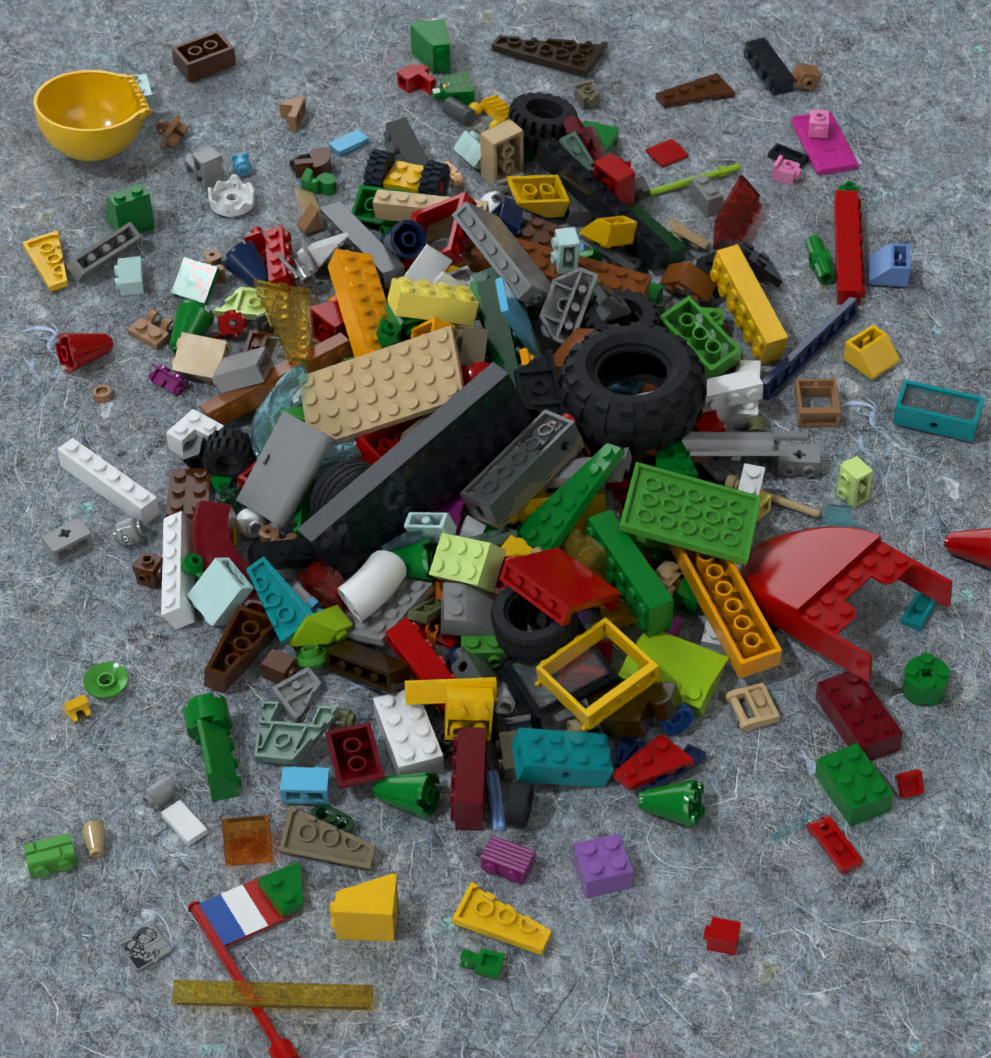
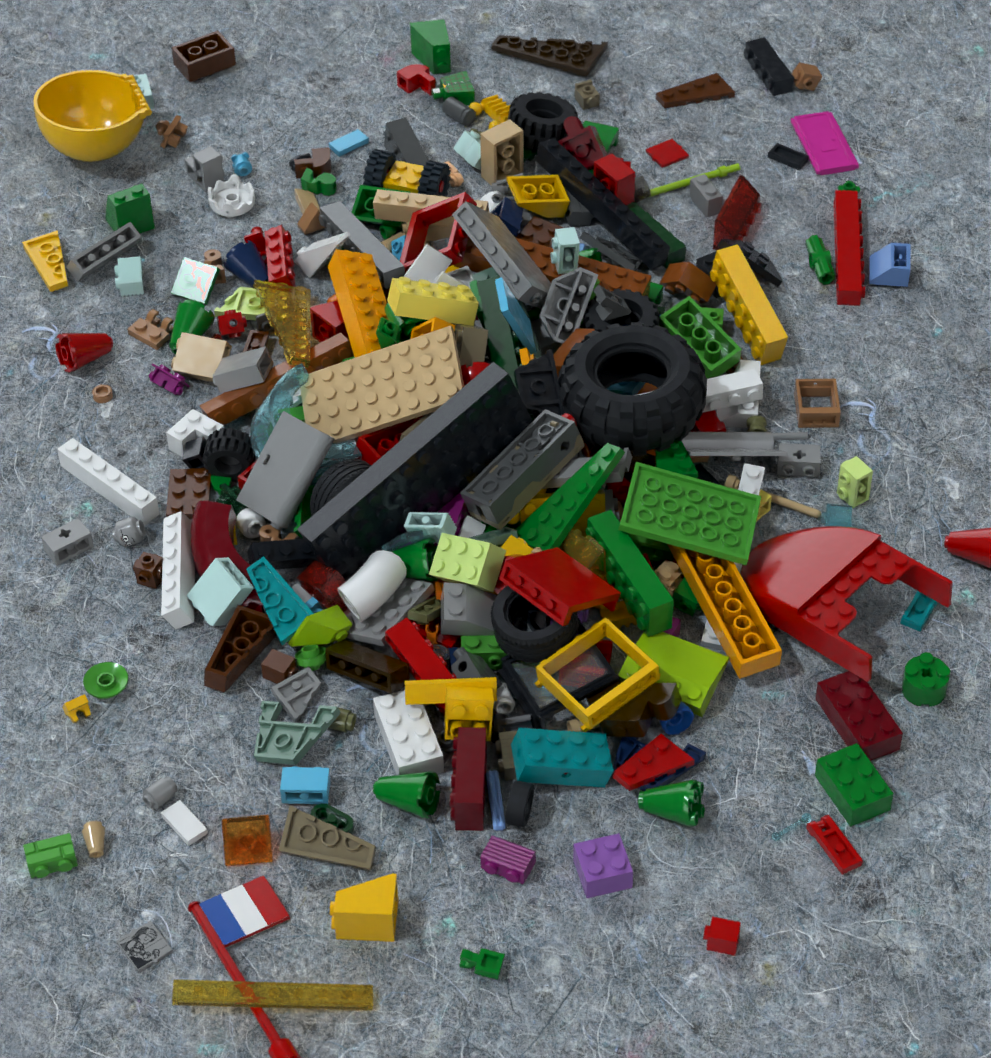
green plate [181,553,204,579] -> none
green brick [182,693,232,745] -> none
green slope [197,719,242,802] -> none
green wing [258,861,303,917] -> none
light grey plant [276,234,315,285] -> none
medium nougat slope [280,95,306,132] -> none
dark red slope [325,722,385,789] -> none
dark blue cone [380,220,426,259] -> none
yellow wing [452,881,551,955] -> none
sand green plate [558,131,594,175] -> none
yellow slope [580,216,637,249] -> none
tan plate [667,217,709,249] -> none
tan plate [725,682,780,733] -> none
dark blue plate [762,297,859,400] -> none
bright pink brick [772,155,802,186] -> none
bright pink brick [809,110,829,138] -> none
yellow slope [843,324,900,380] -> none
teal brick [893,379,985,442] -> none
red tile [895,769,924,799] -> none

